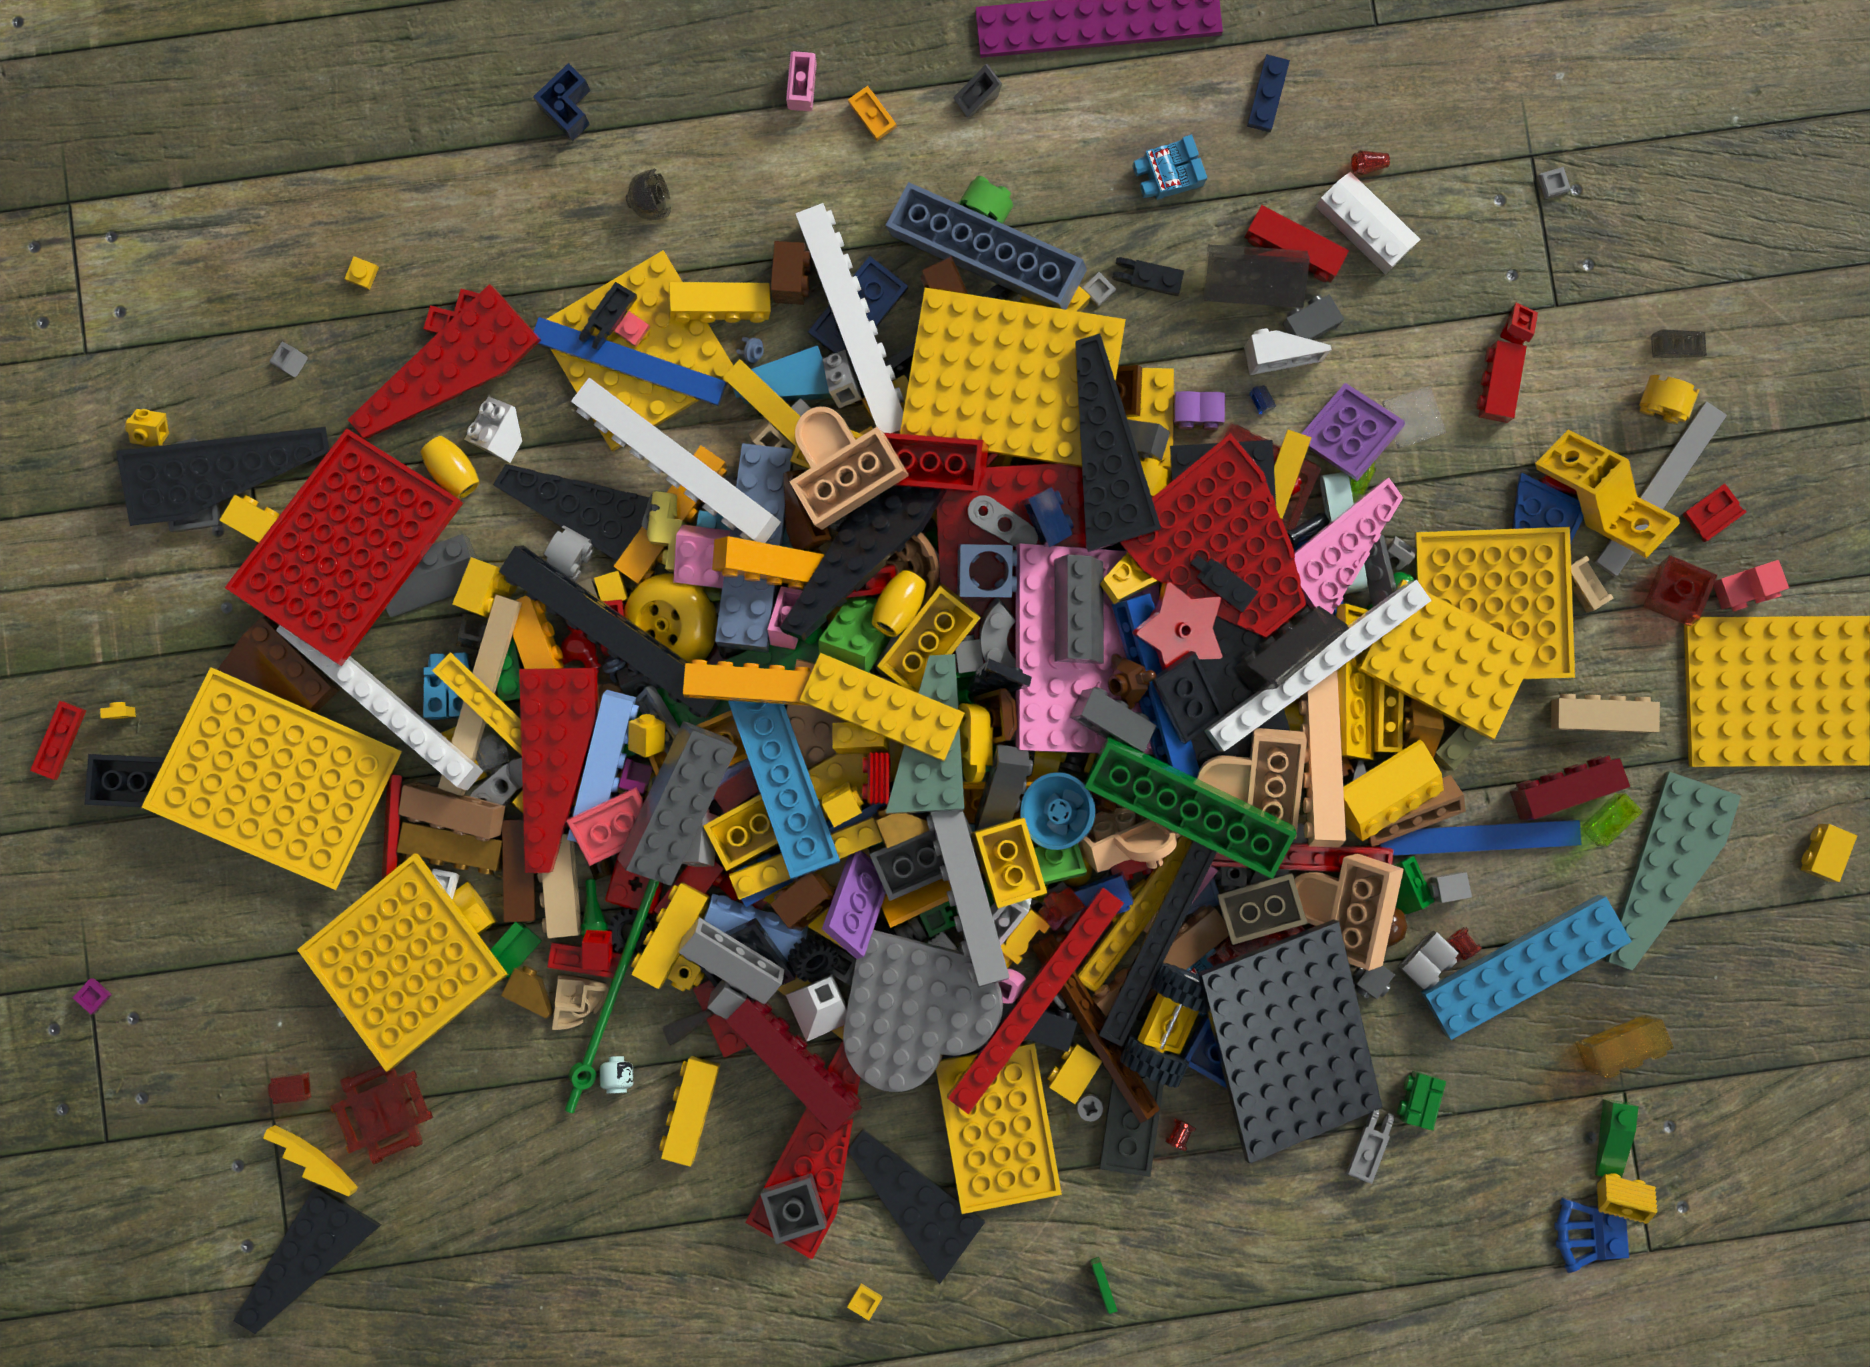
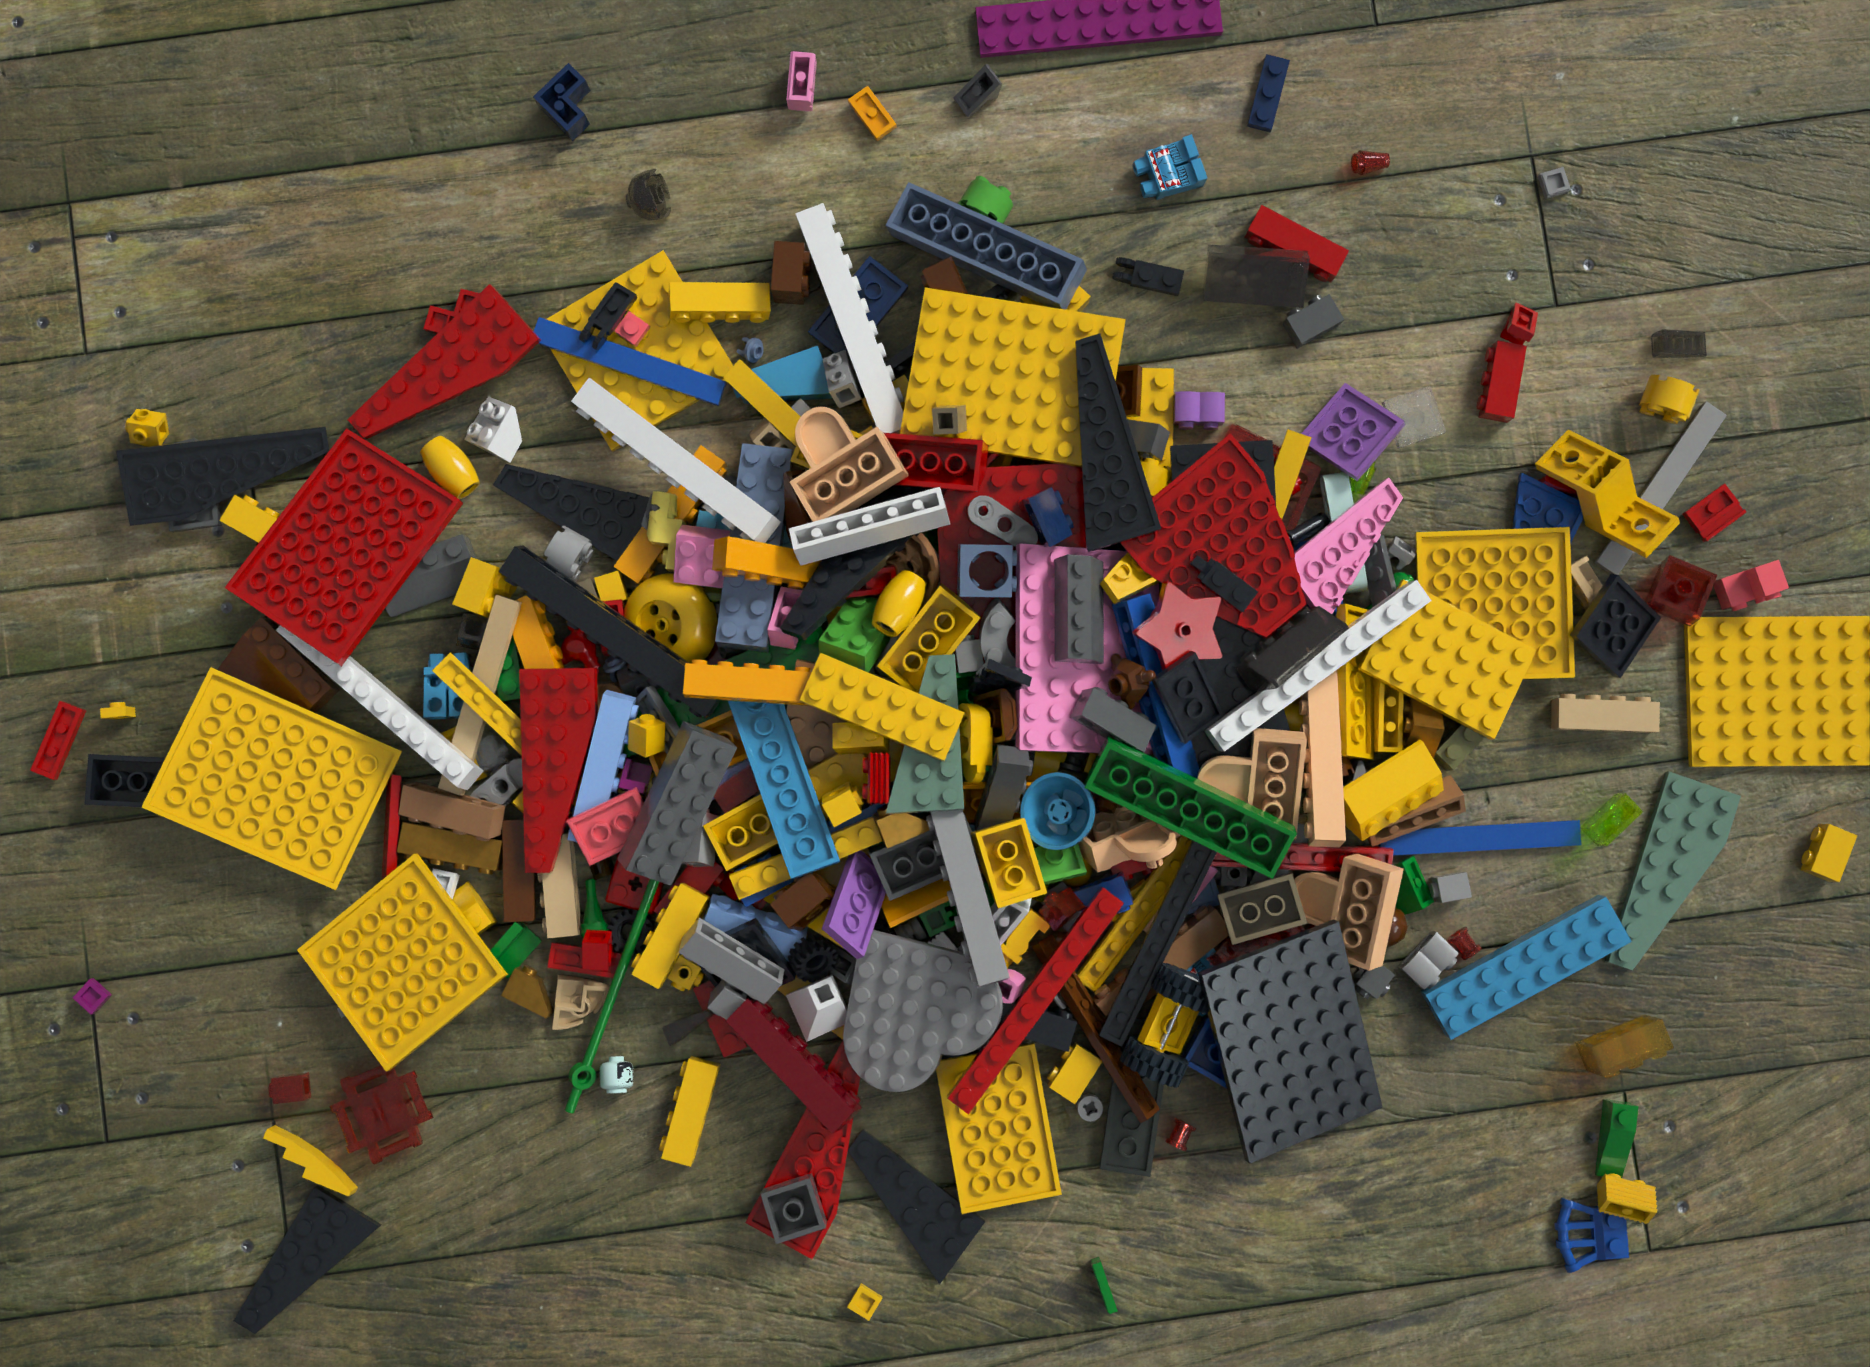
light grey slope [270,341,308,377] -> none
yellow plate [344,256,379,290] -> none
light grey tile [1082,272,1116,308] -> none
white slope [1244,329,1332,375] -> none
clear blue slope [1249,385,1276,415] -> none
white slope [1316,172,1421,275] -> none
light grey hinge [1346,1109,1394,1184] -> none
green brick [1397,1070,1446,1131] -> none
dark red brick [1510,755,1630,820] -> none
none -> white brick [789,487,950,566]
none -> dark tan brick [932,405,967,434]
none -> black plate [1570,574,1661,678]

